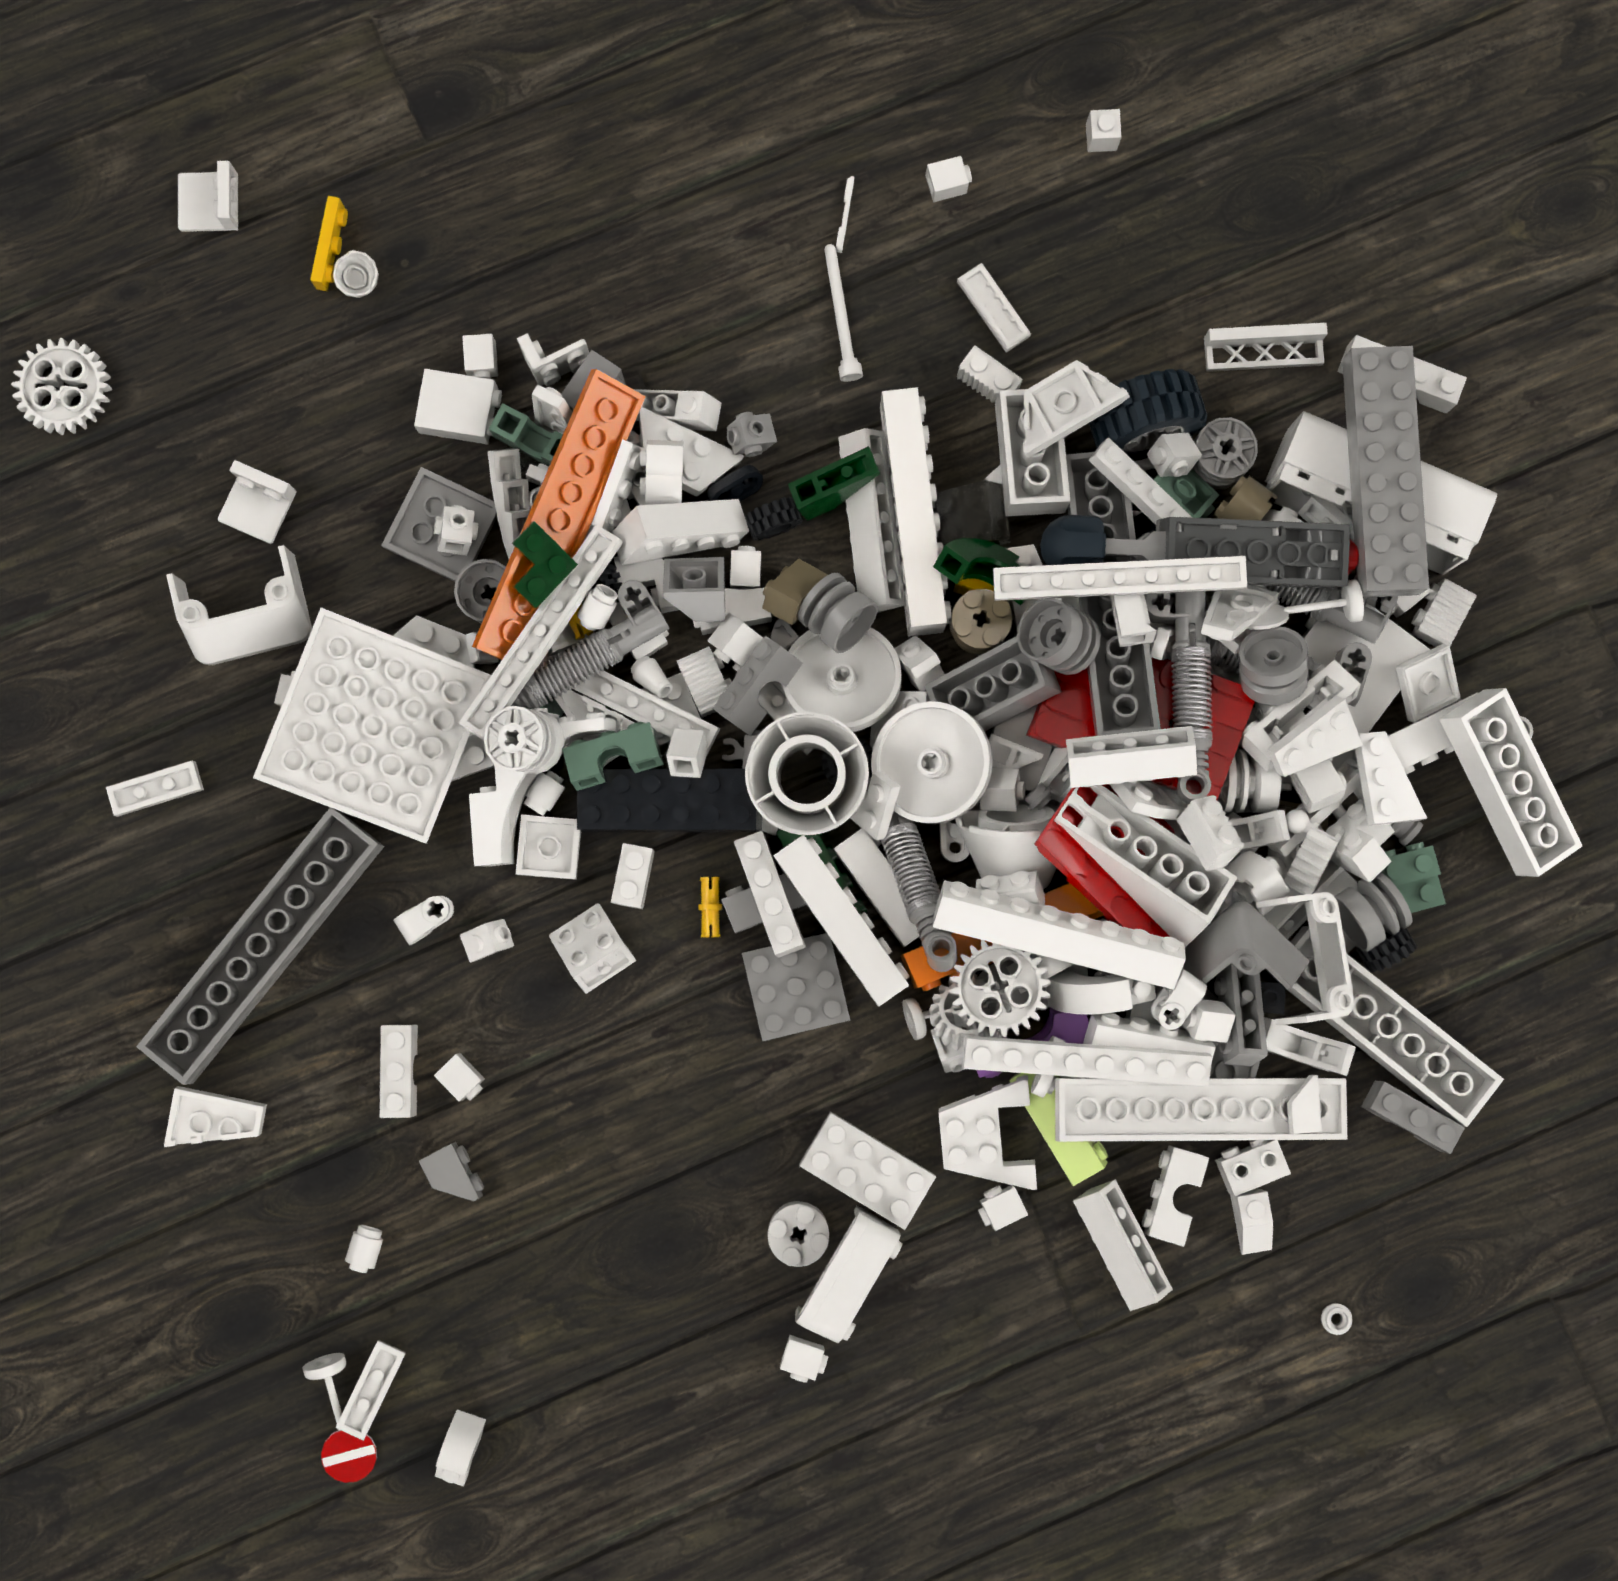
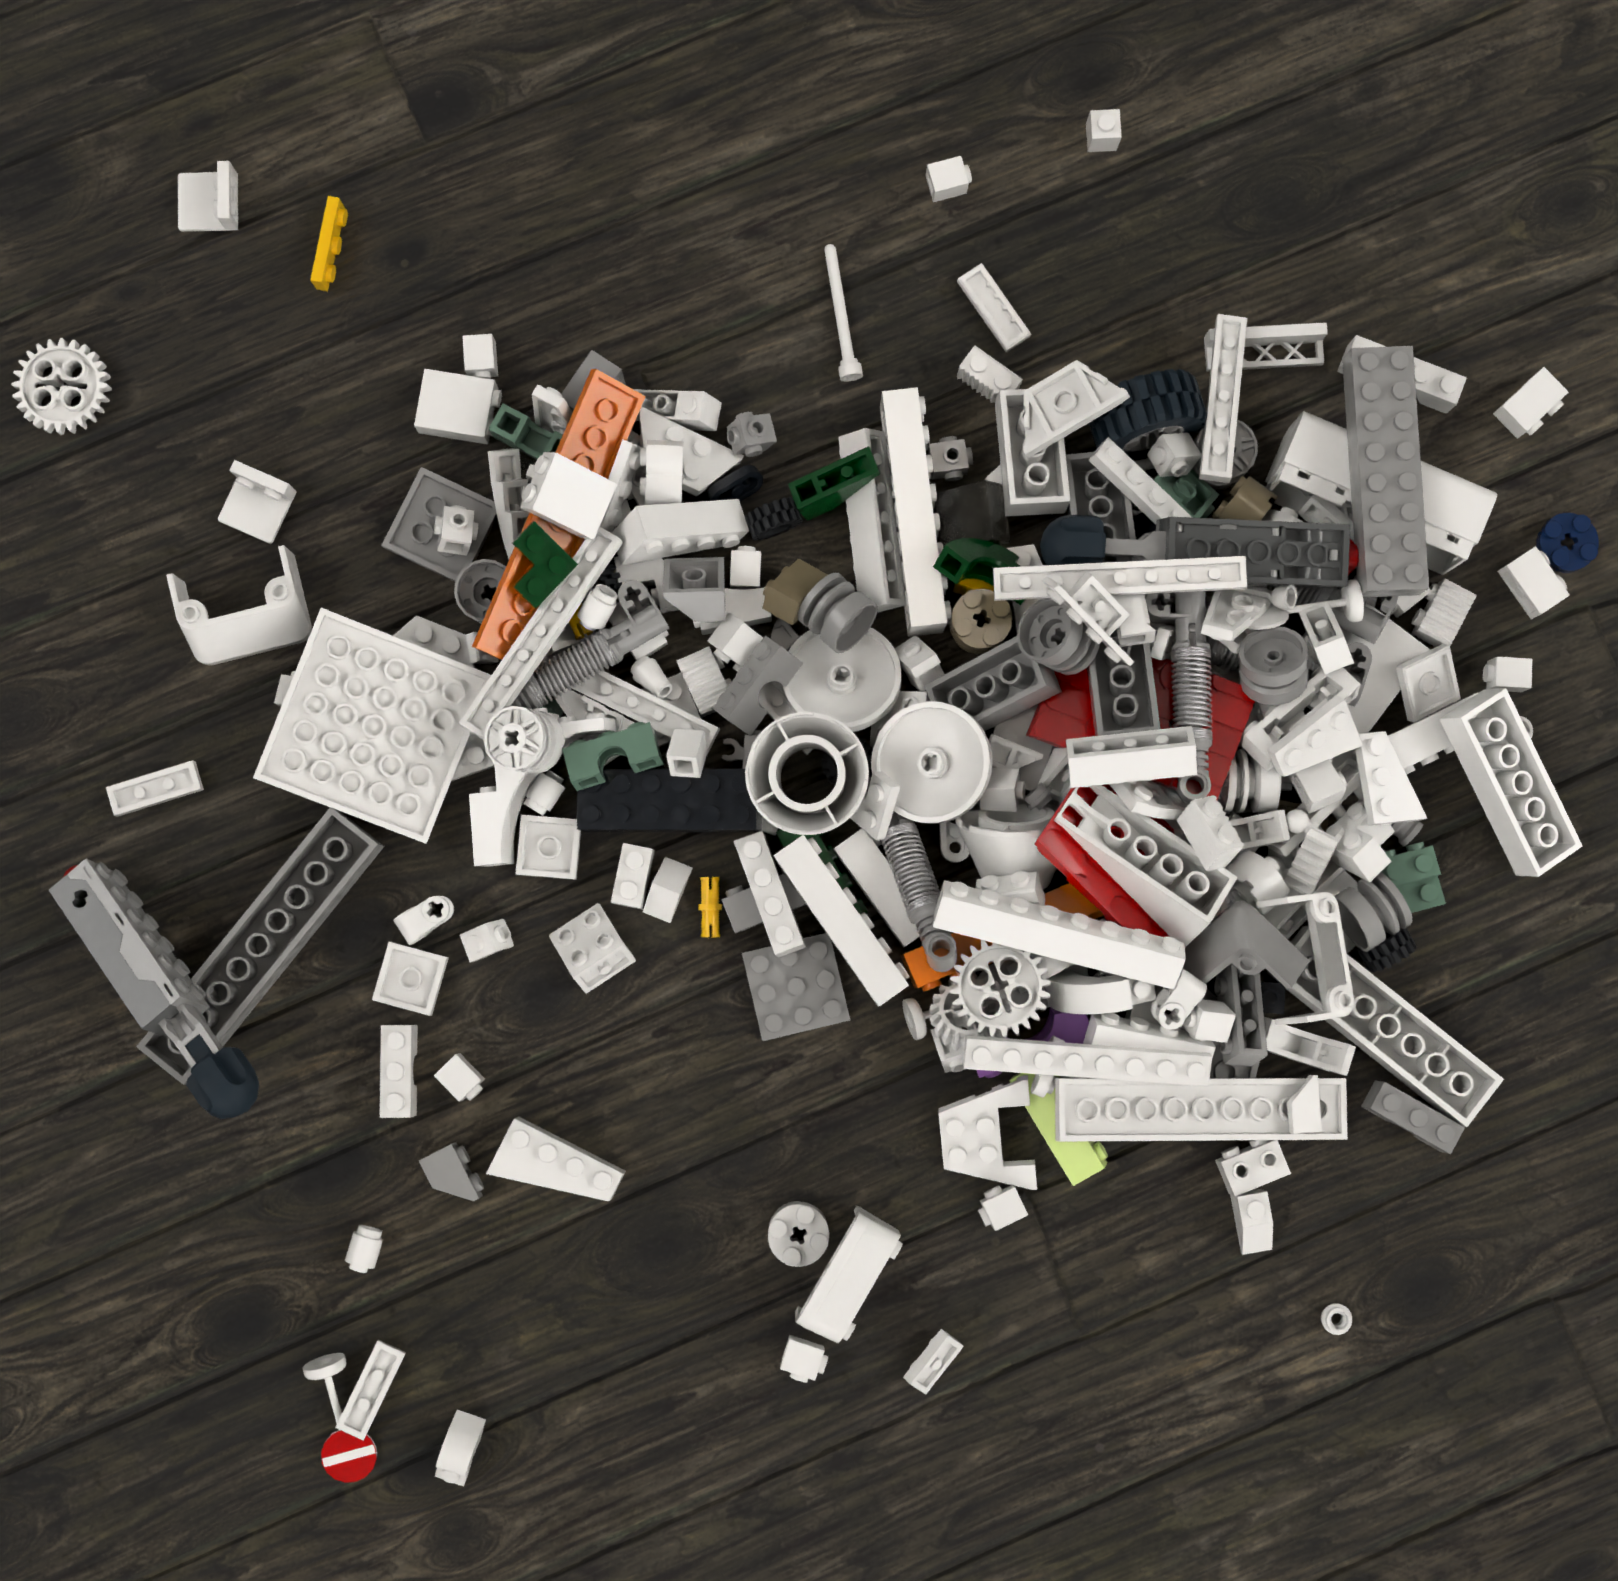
white wing [164,1086,267,1147] -> none
white hair [333,250,379,298] -> none
white bracket [517,333,589,386] -> none
white brick [799,1111,936,1230] -> none
white piece [836,176,855,253] -> none
white brick [1073,1179,1173,1311] -> none
white arch [1142,1145,1209,1247] -> none
none -> piece [49,859,259,1119]
none -> white plate [372,942,448,1016]
none -> white wedge [486,1116,626,1201]
none -> white brick [520,452,617,540]
none -> white slope [643,857,693,923]
none -> white plate [903,1329,964,1394]
none -> light grey brick [928,436,973,481]
none -> white bracket [1042,572,1134,666]
none -> white plate [1199,314,1247,483]
none -> white hinge [1271,585,1297,609]
none -> white brick [1299,600,1354,675]
none -> white brick [1483,657,1532,692]
none -> white brick [1493,367,1569,439]
none -> white brick [1497,546,1570,619]
none -> dark blue plate [1536,513,1599,573]

